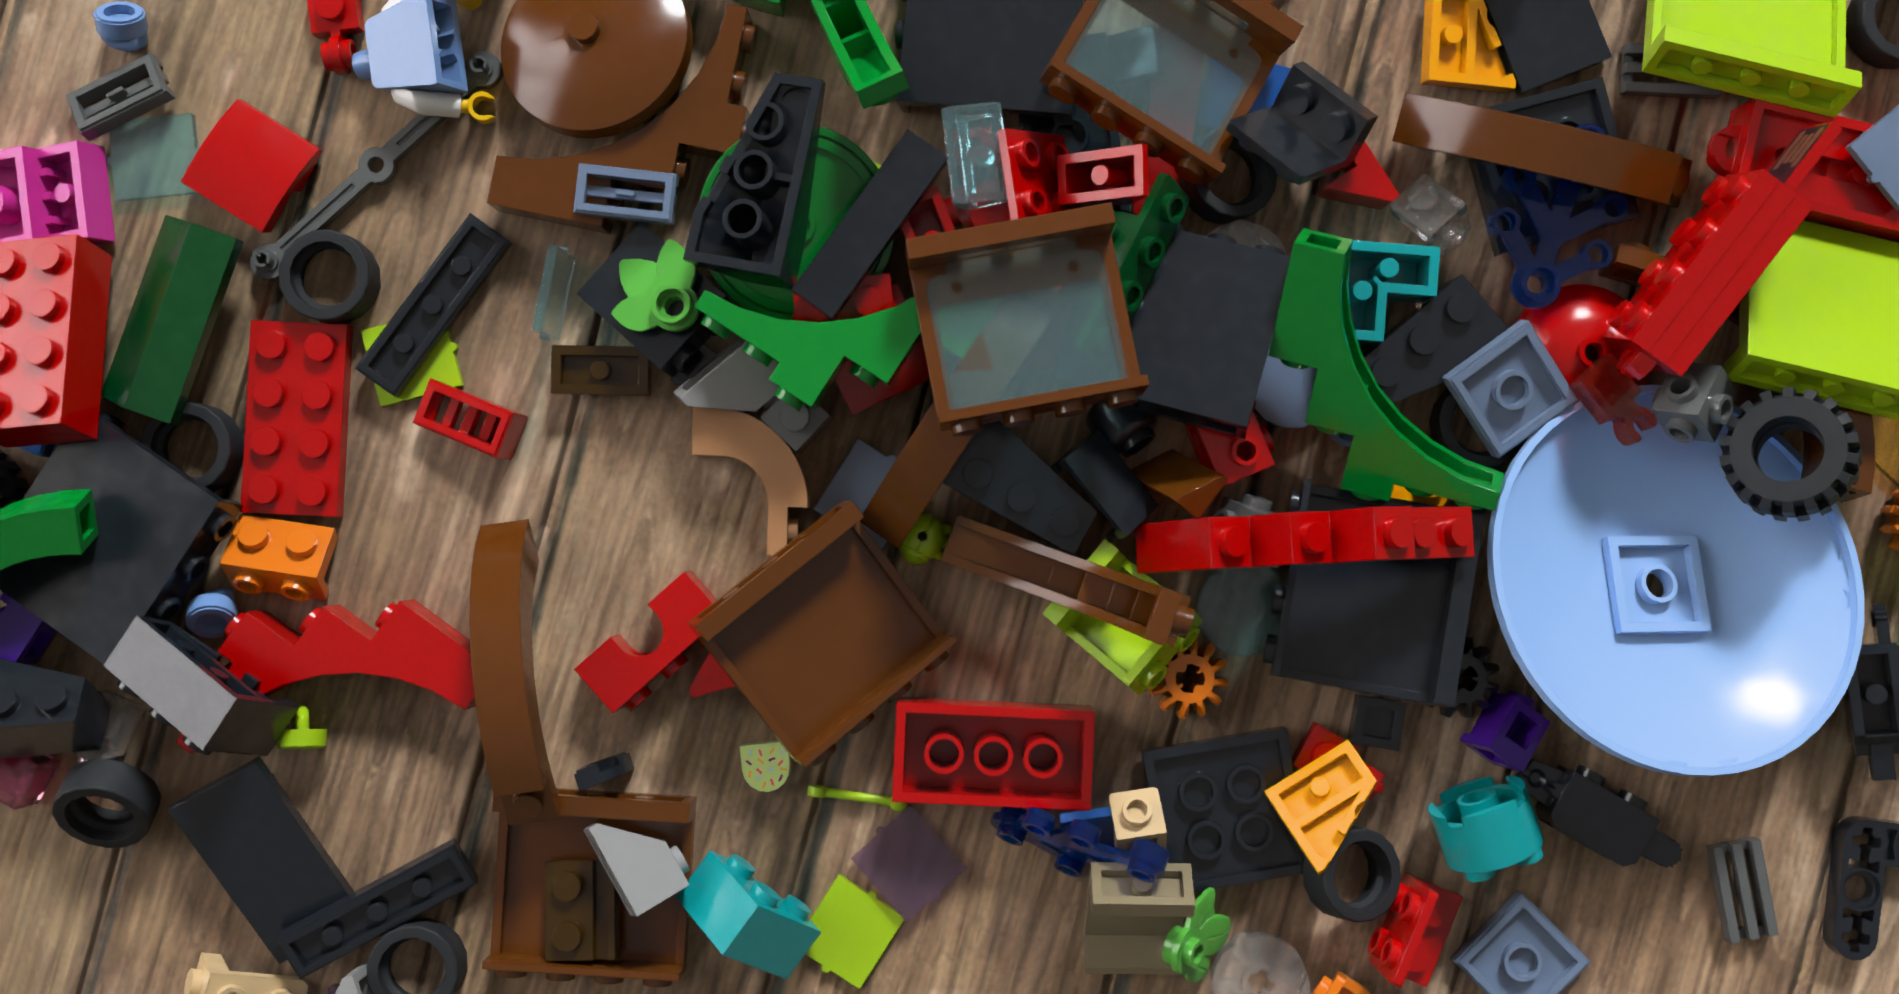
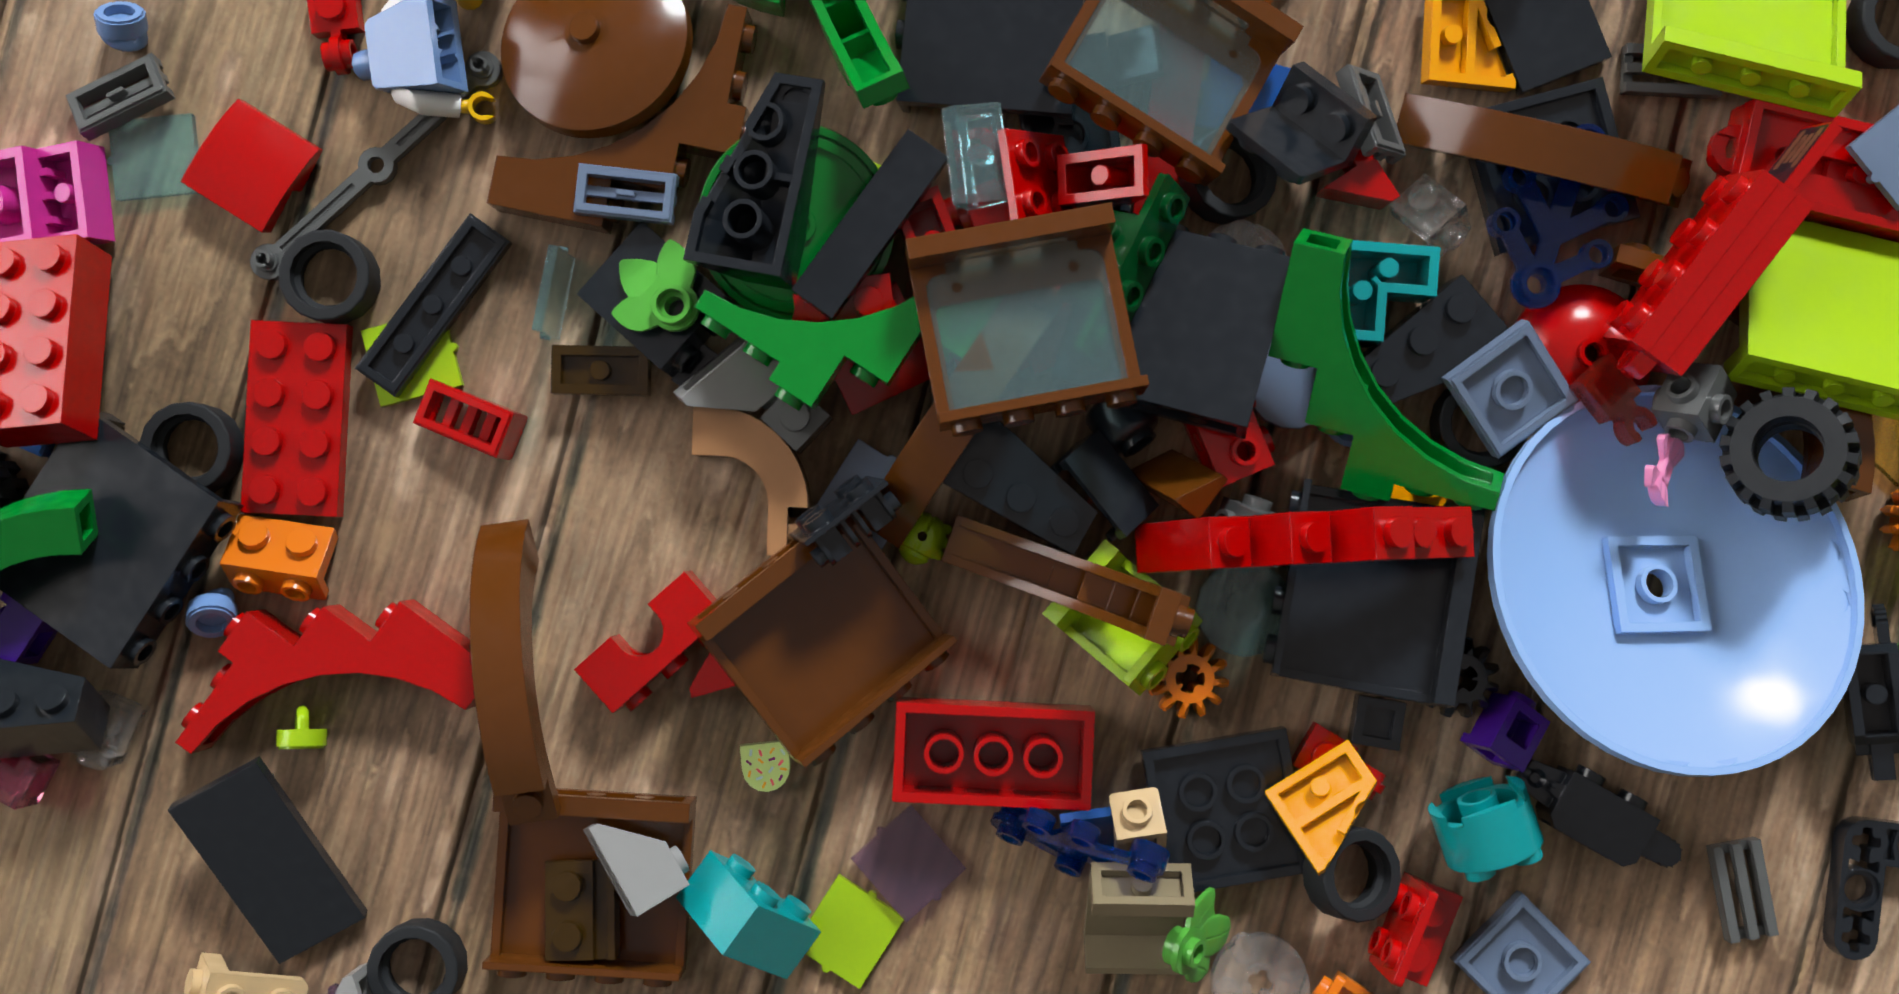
black tyre [52,759,161,848] -> none
dark green slope [101,215,244,425] -> none
wedge [103,615,300,756] -> none
black tile [275,838,478,979] -> none
black tile [574,752,634,791] -> none
lime hinge [807,784,908,812] -> none
none -> black hinge [789,475,902,569]
none -> dark grey tile [1335,64,1406,164]
none -> bright pink piece [1644,433,1684,507]

